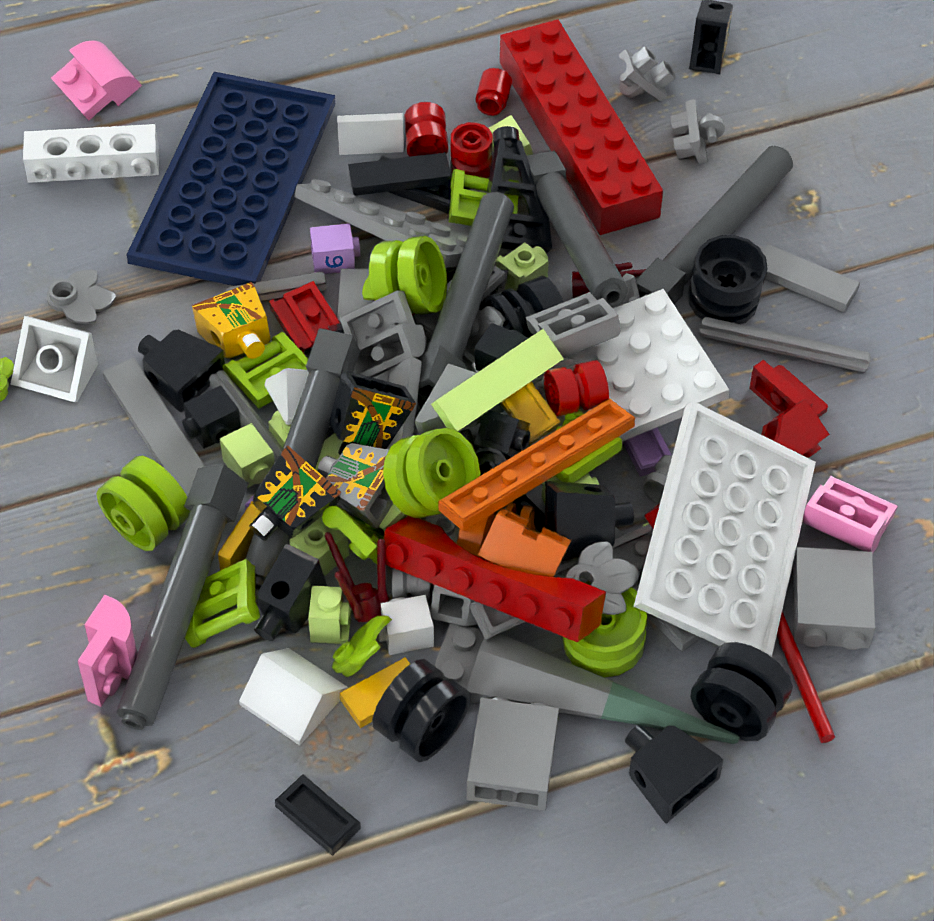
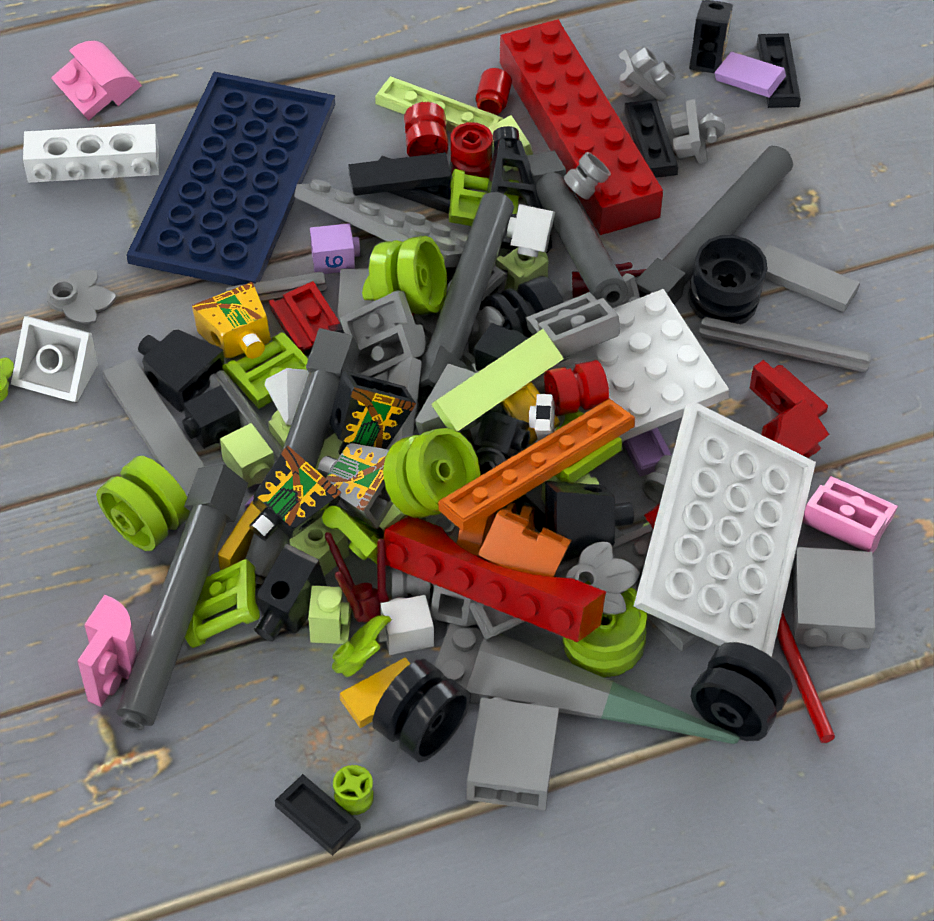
white slope [239,648,348,746] -> none
white slope [337,113,404,155] -> none
black torso [625,725,723,824] -> none
none -> lime wheel [333,765,374,815]
none -> yellowish green tile [375,76,503,132]
none -> white brick [507,204,555,257]
none -> white plate [529,394,555,440]
none -> light grey wheel [564,152,611,200]
none -> black tile [624,99,678,178]
none -> lavender tile [715,52,786,98]
none -> black tile [757,33,801,108]

